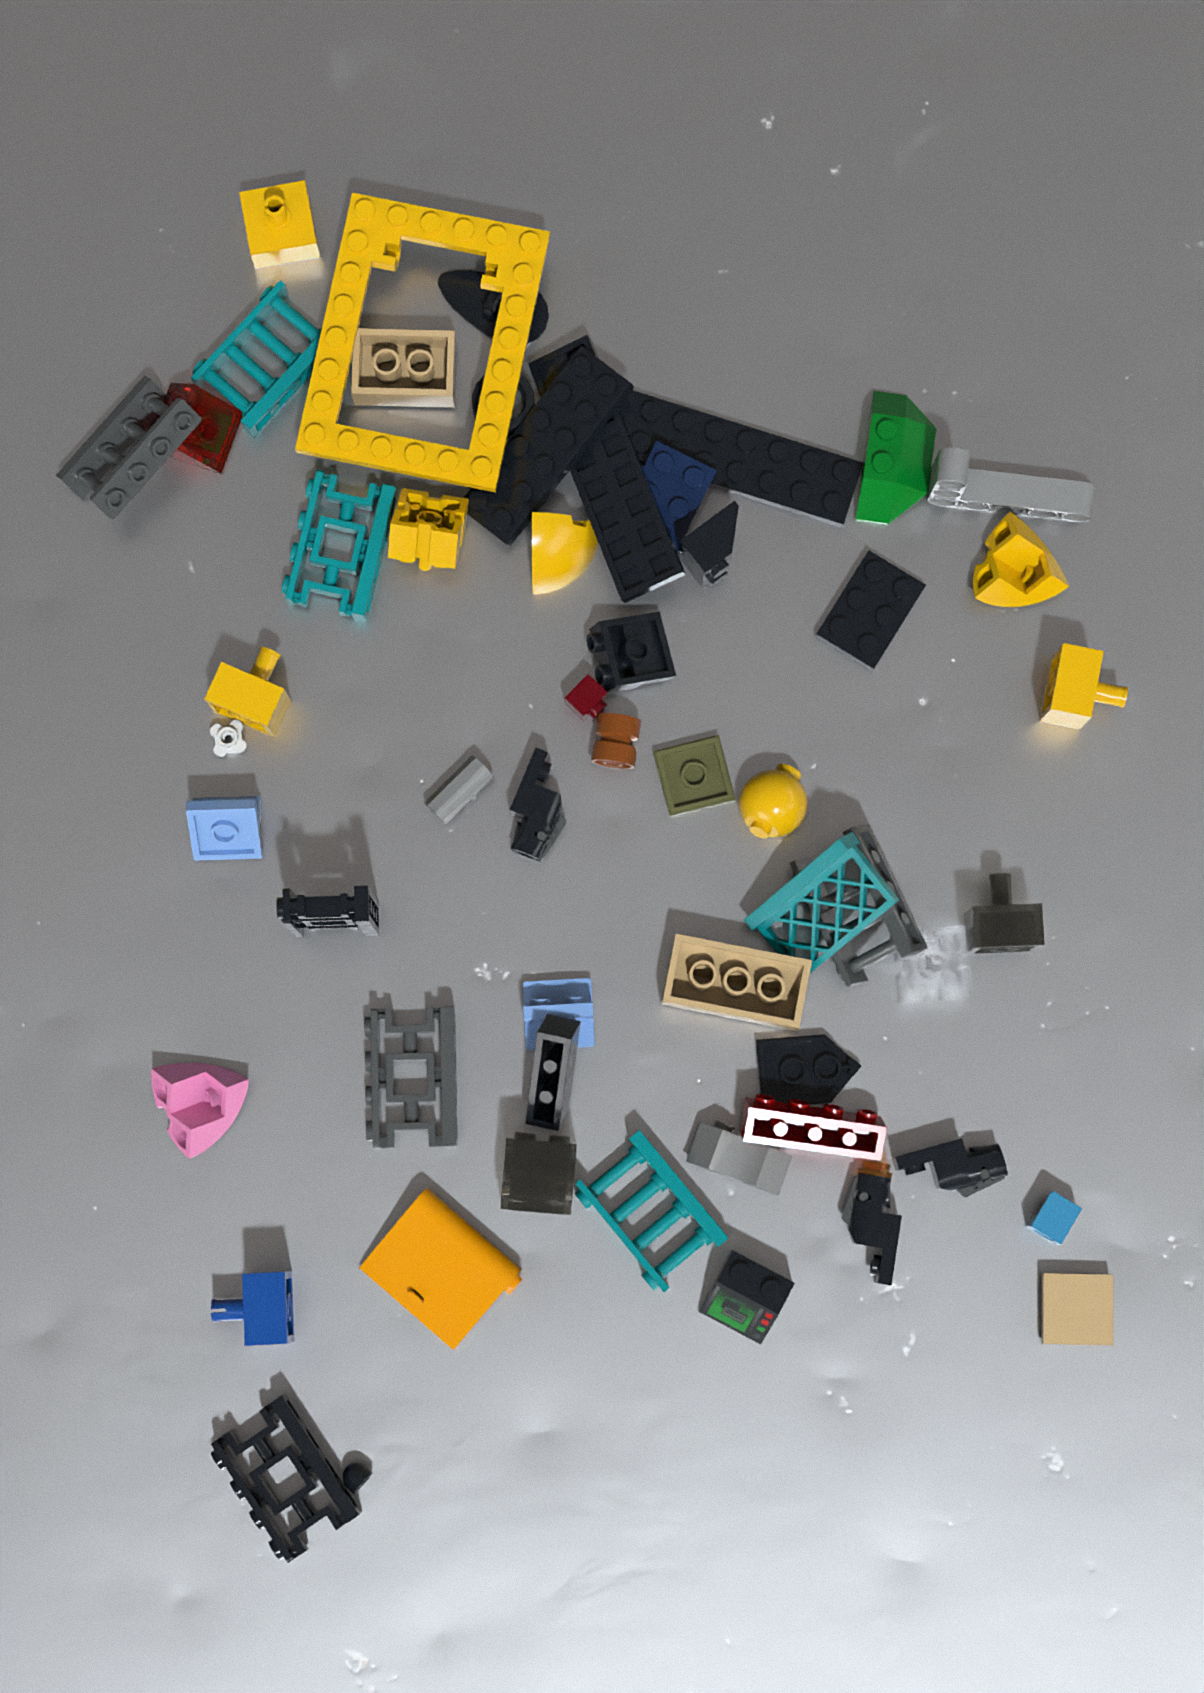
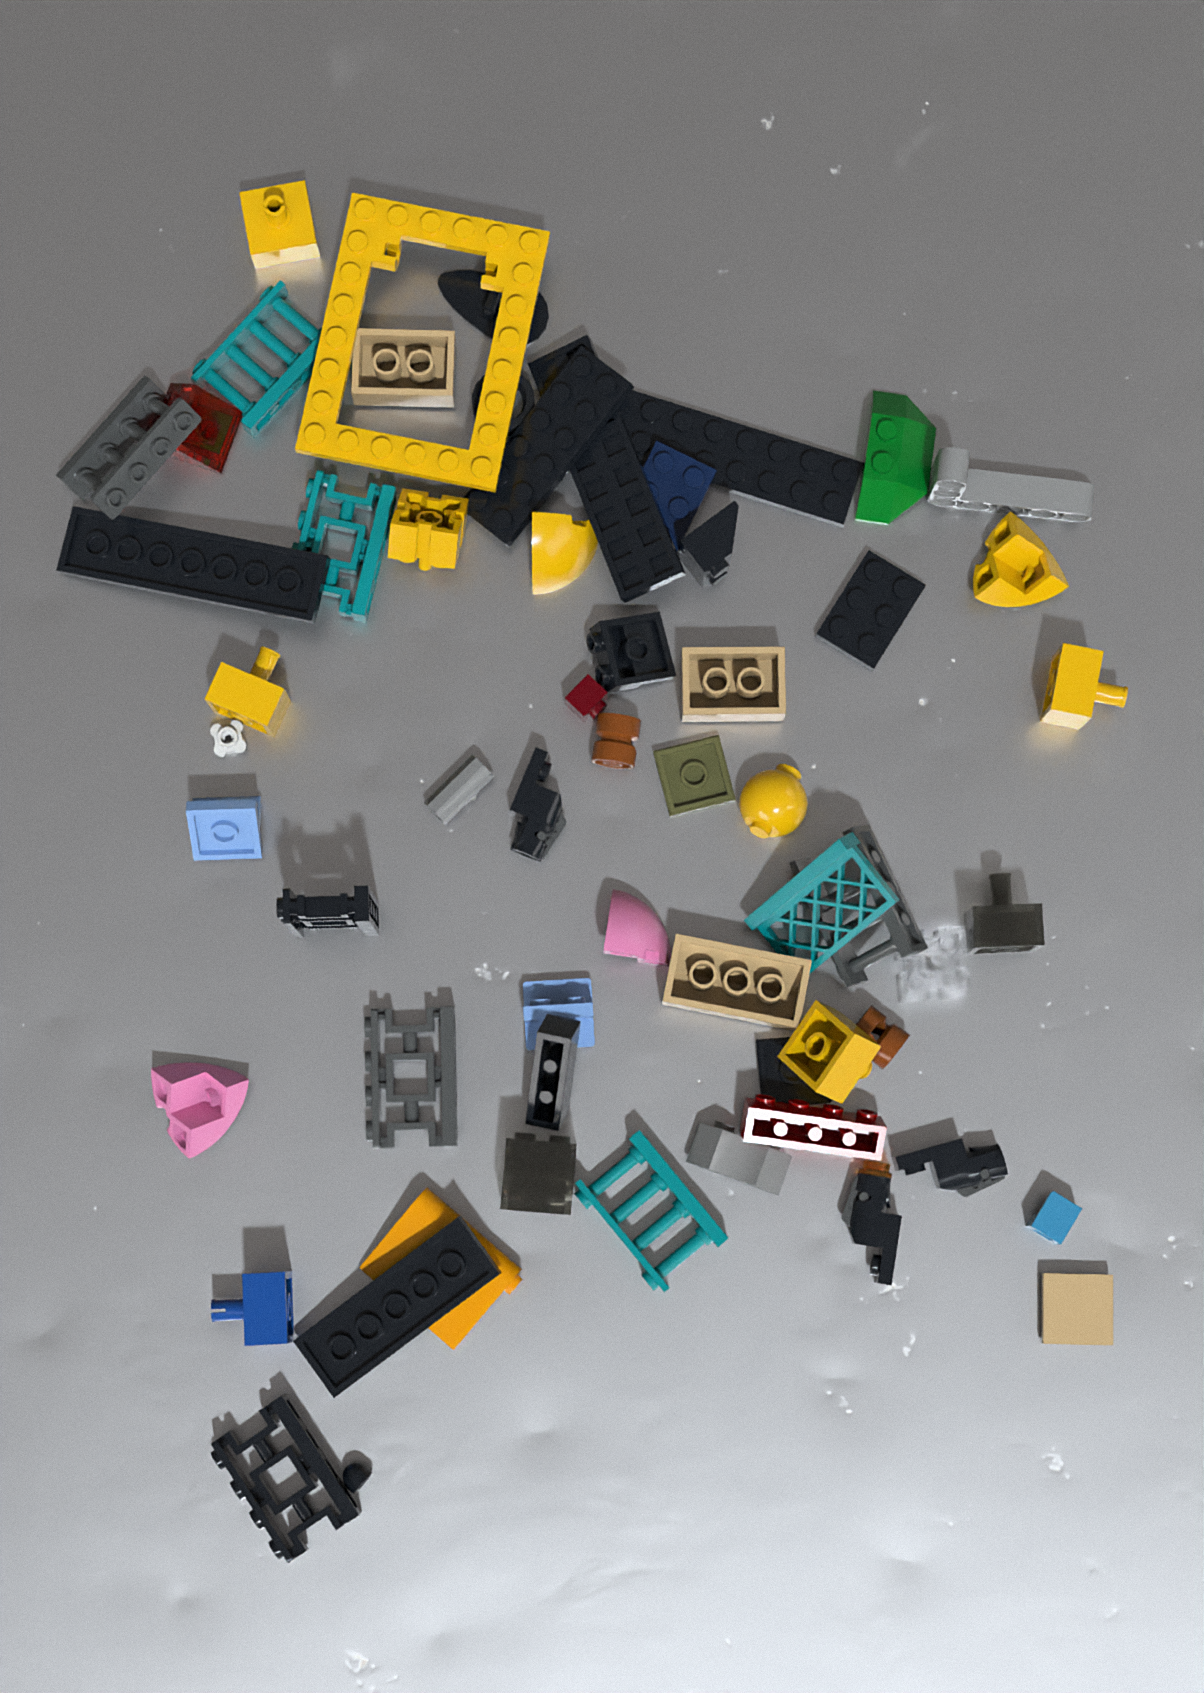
black slope [699,1250,795,1345] -> none
none -> black plate [56,506,331,624]
none -> black plate [293,1216,502,1398]
none -> bright pink brick [603,889,671,966]
none -> tan brick [681,646,786,722]
none -> yellow brick [777,1000,881,1104]
none -> dark orange wheel [856,1005,910,1070]

